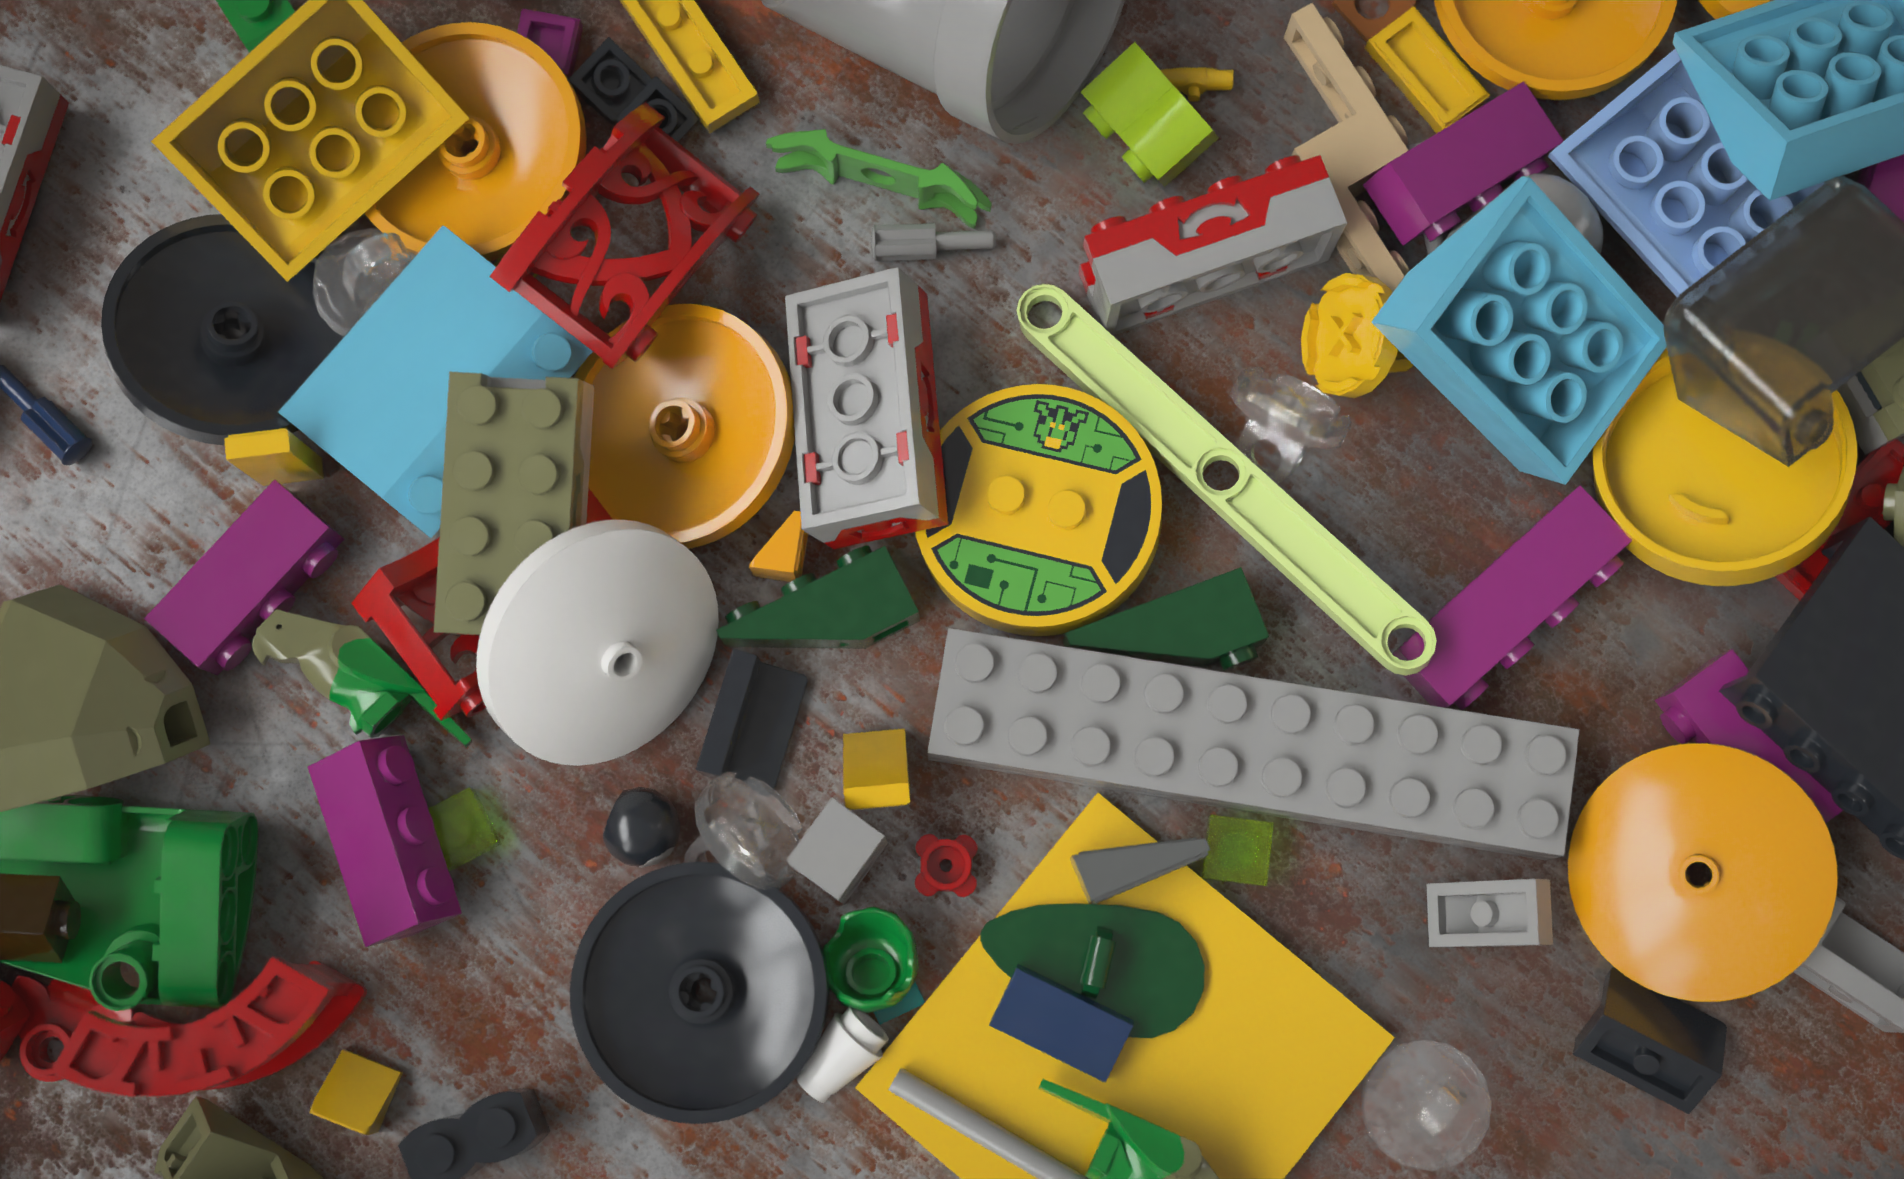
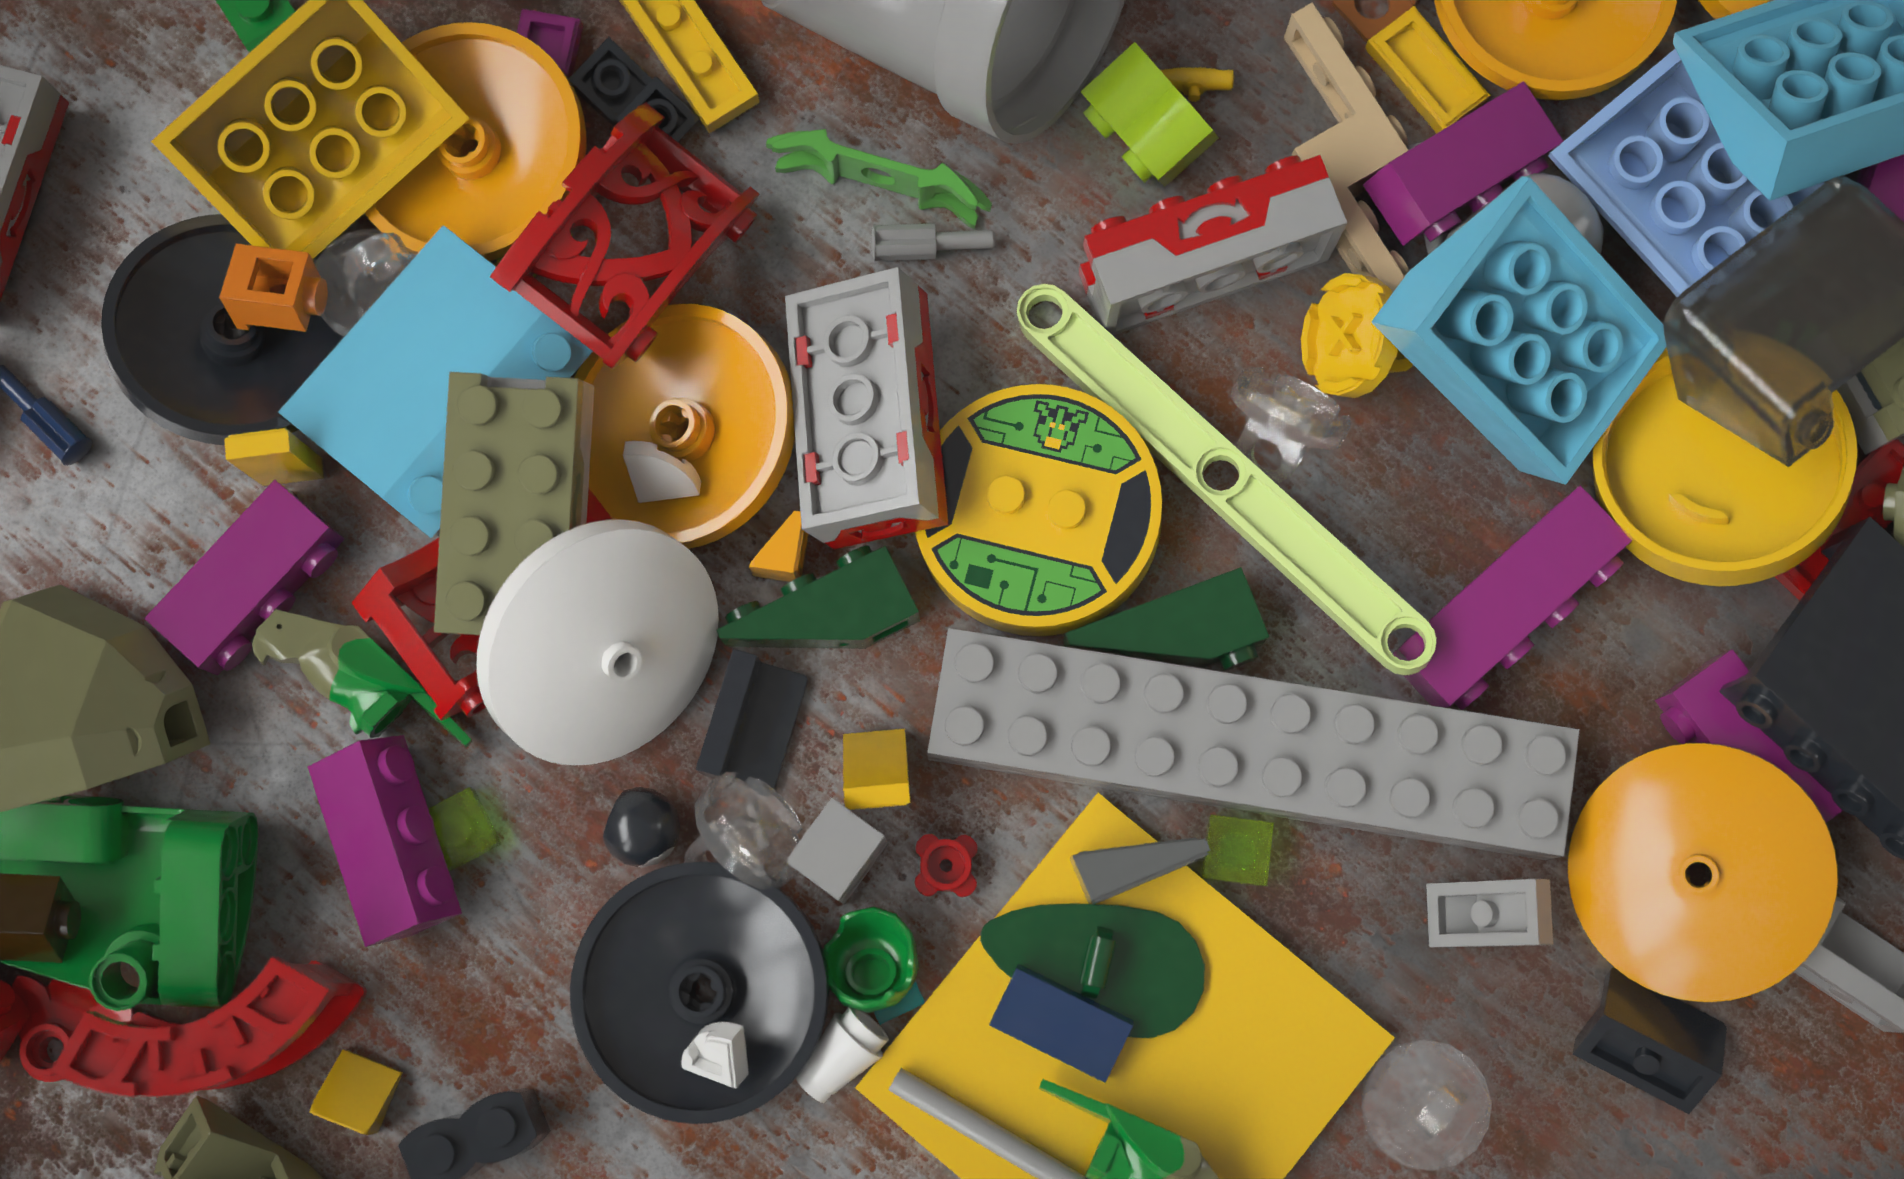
none -> orange brick [219,244,328,332]
none -> white tile [623,441,701,503]
none -> white tile [682,1022,749,1088]

